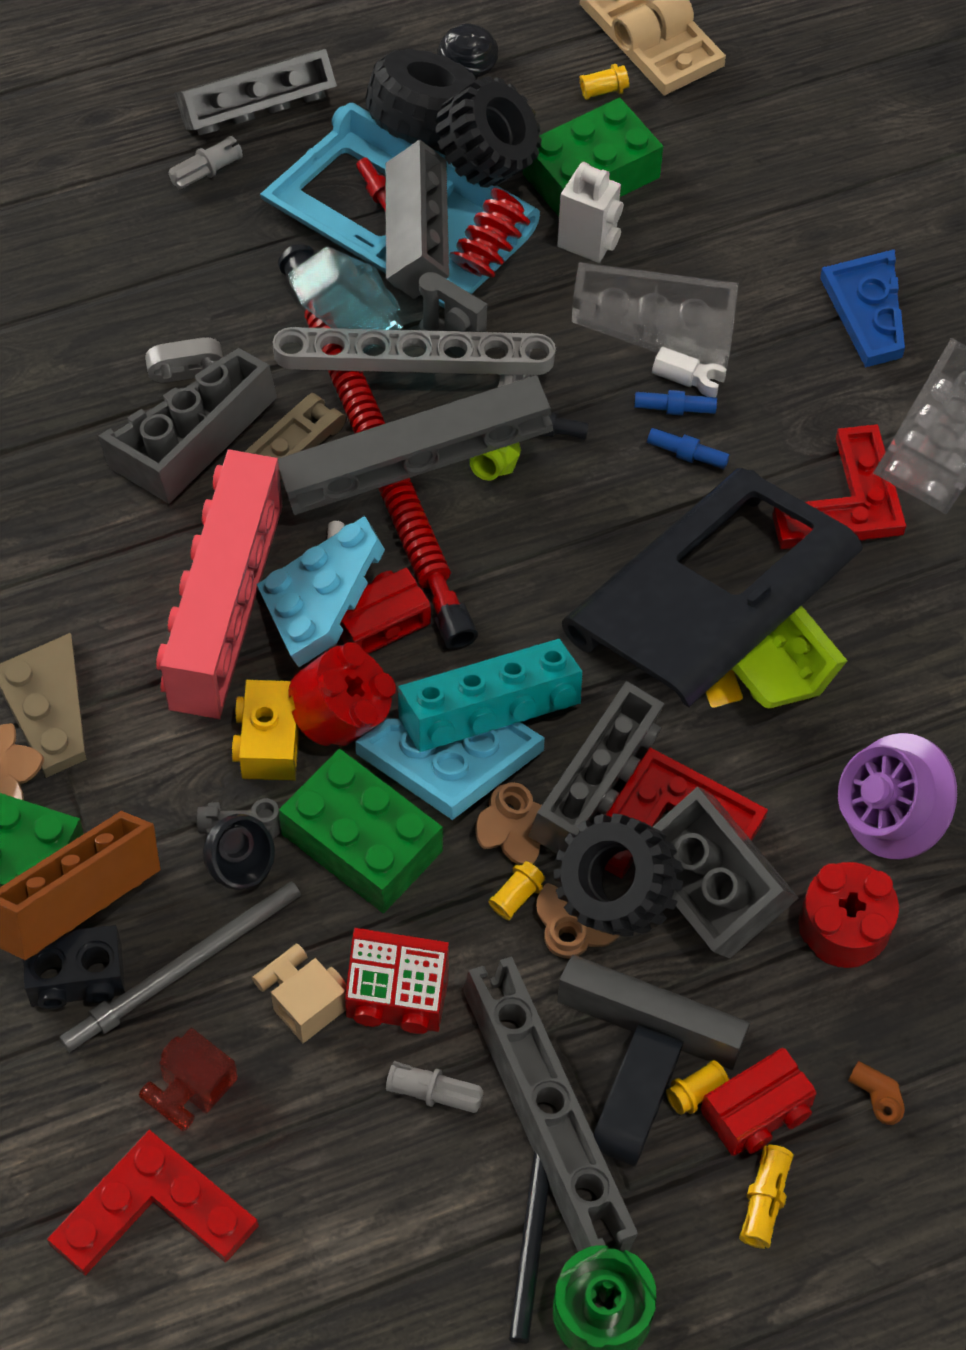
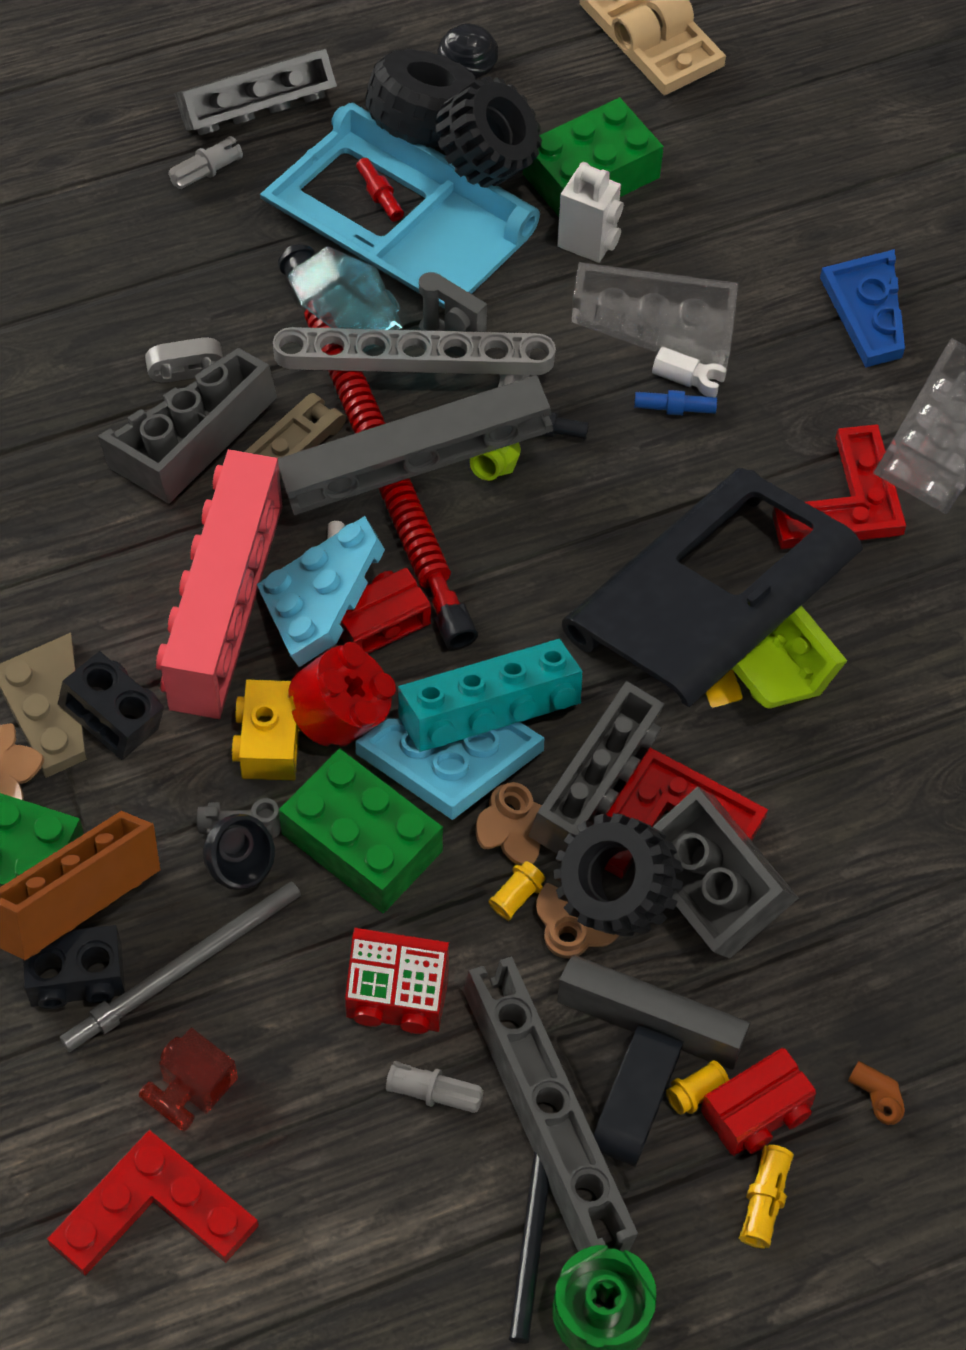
tan brick [252,943,347,1043] -> none
dark grey brick [385,140,449,299] -> none
red piece [449,188,530,278] -> none
yellow pin [580,64,629,99] -> none
blue bar [647,428,730,470] -> none
red brick [799,862,899,968] -> none
medium lavender piece [838,733,957,860] -> none
none -> black brick [58,651,164,760]

